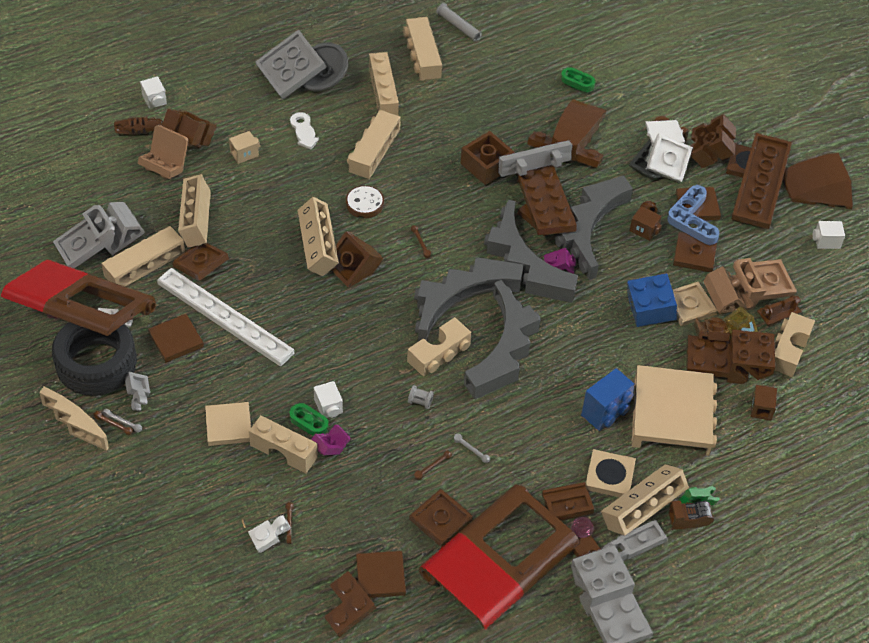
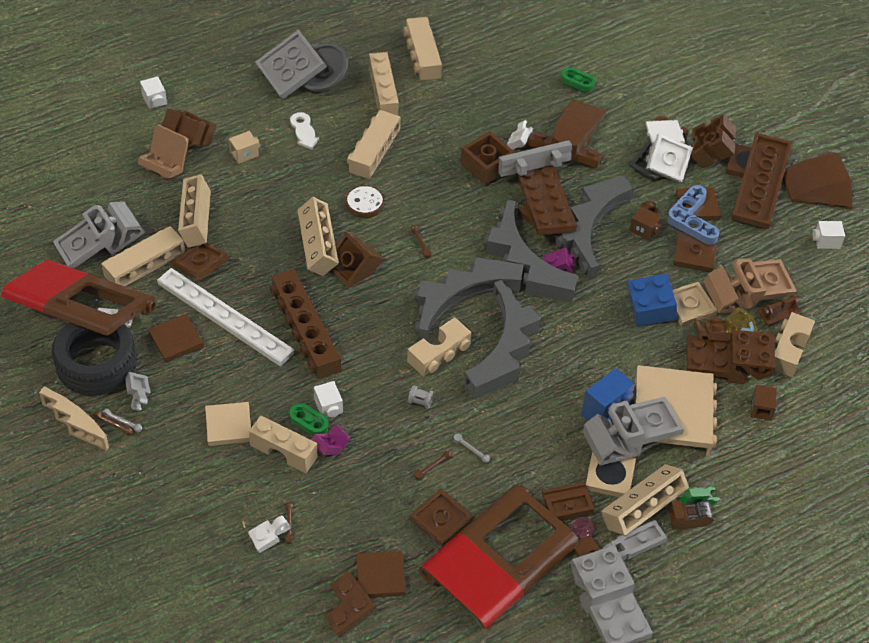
reddish brown hinge [114,117,163,135] -> none
light grey pin [436,3,482,42] -> none
none -> reddish brown brick [269,269,341,379]
none -> white plate [507,120,533,150]
none -> light grey piece [583,397,684,465]

